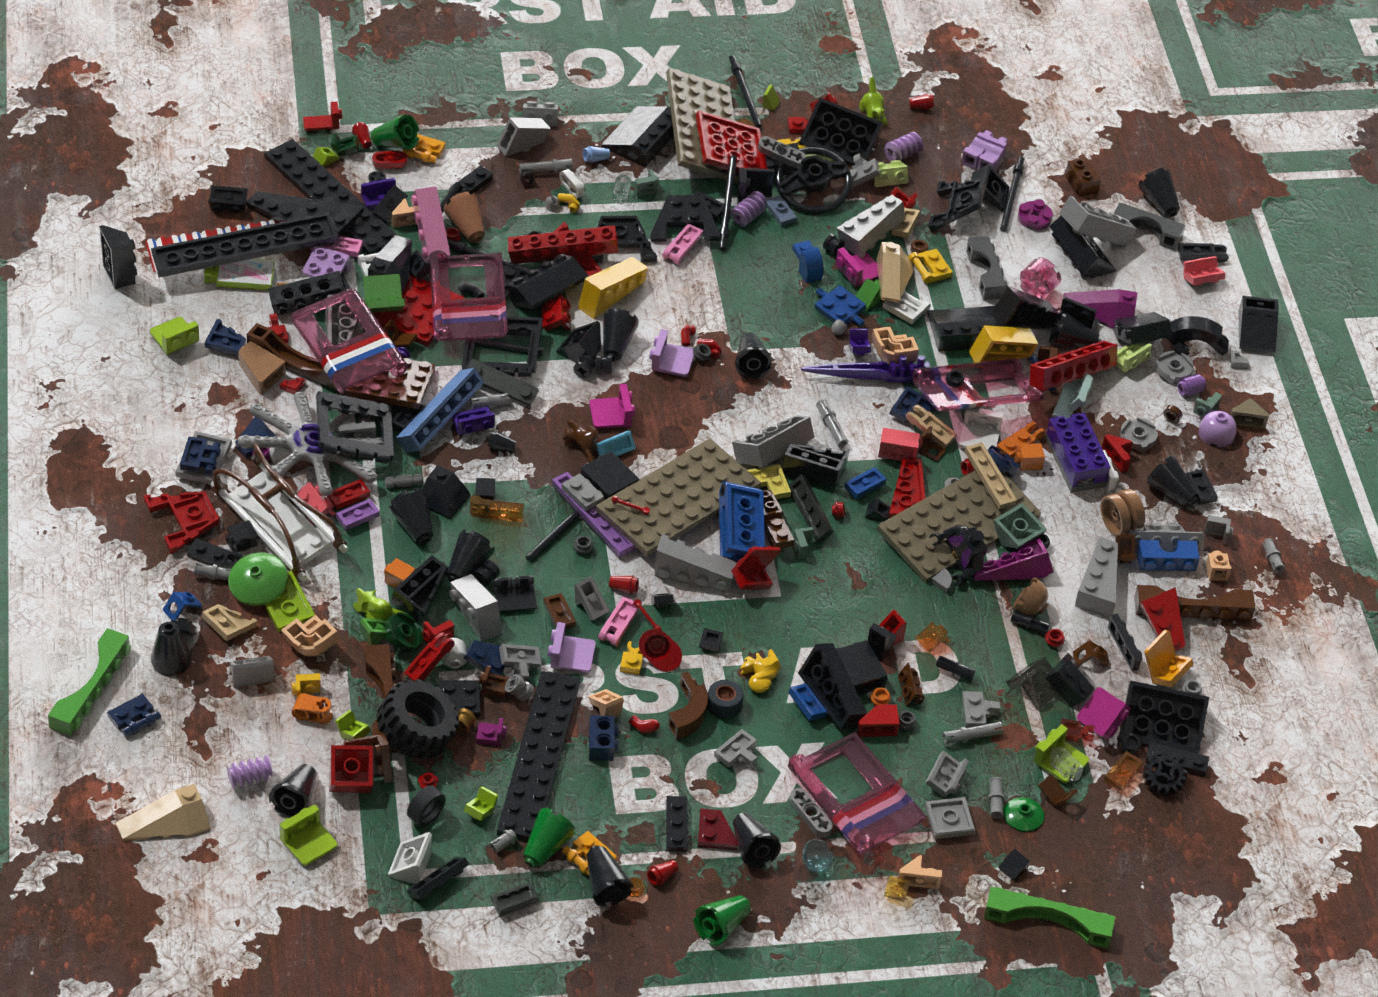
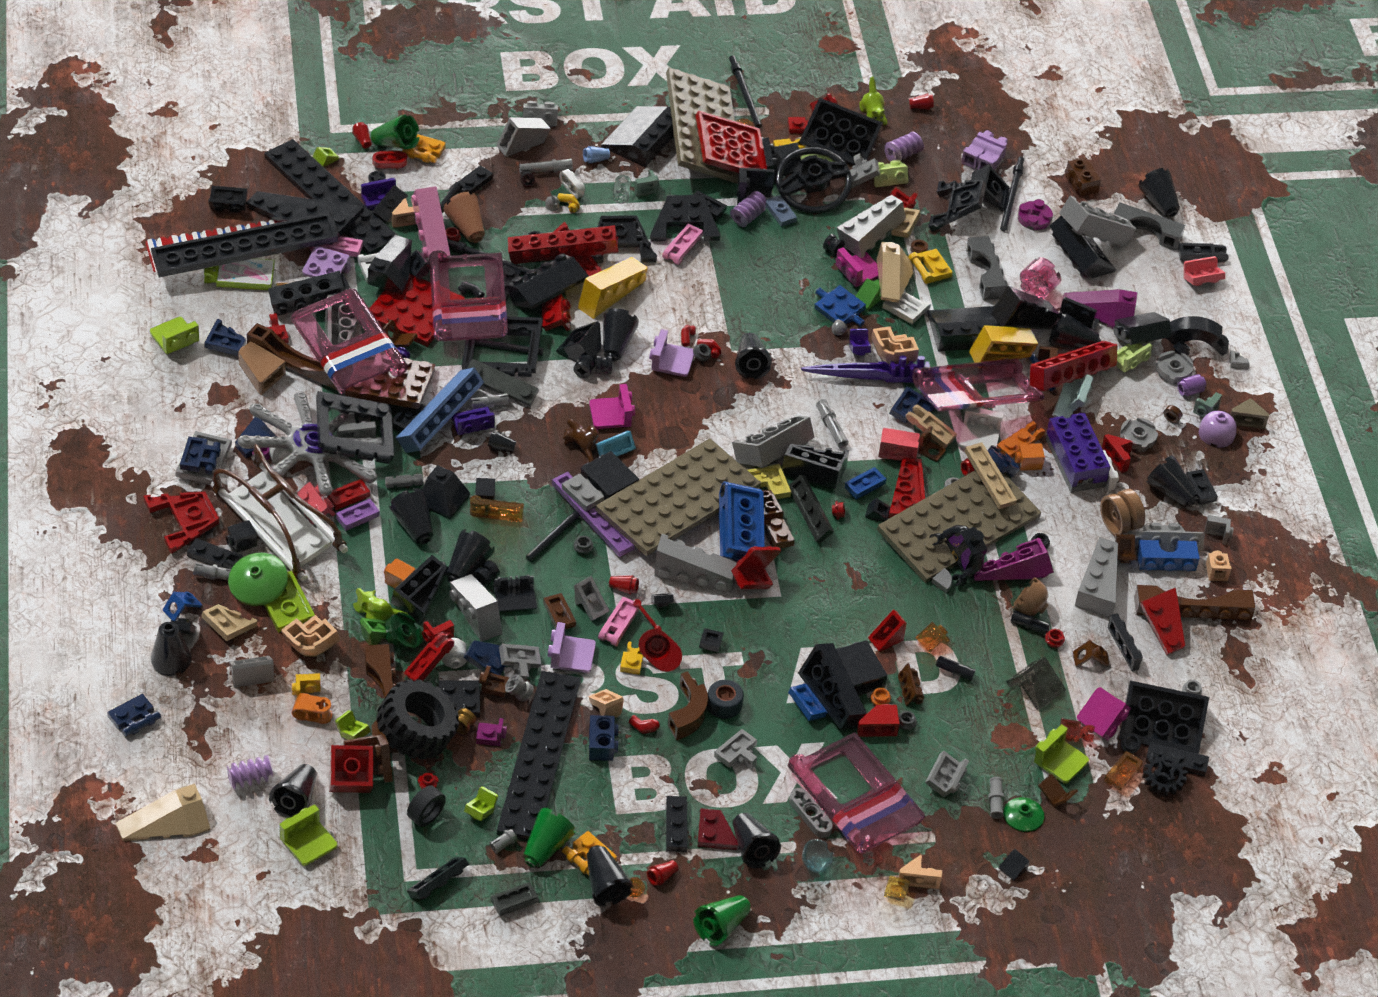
bright green arch [48,628,131,736] -> none
black slope [99,225,138,289] -> none
red tile [279,377,305,394] -> none
red bracket [303,102,342,131] -> none
dark green bracket [331,133,360,157] -> none
bright green bracket [363,274,405,313] -> none
white slope [388,832,432,884] -> none
red hinge [611,496,650,515] -> none
black bar [719,156,737,250] -> none
yellow animal [740,649,781,693] -> none
light grey beam [757,136,806,169] -> none
lime slope [763,84,780,111] -> none
blue brick [792,240,824,283] -> none
sand green bracket [792,527,814,559] -> none
black slope [867,623,896,663] -> none
light grey plate [924,797,975,839] -> none
light grey pin [942,722,1003,745] -> none
black plate [945,370,964,388] -> none
light grey hinge [962,691,1000,728] -> none
bright green arch [984,886,1115,949] -> none
sand green slope [993,503,1047,548] -> none
black slope [1045,653,1095,707] -> none
clear beam [1049,747,1083,781] -> none
light orange bracket [1145,630,1194,687] -> none
black slope [1238,295,1279,353] -> none
light grey pin [1262,538,1285,574] -> none

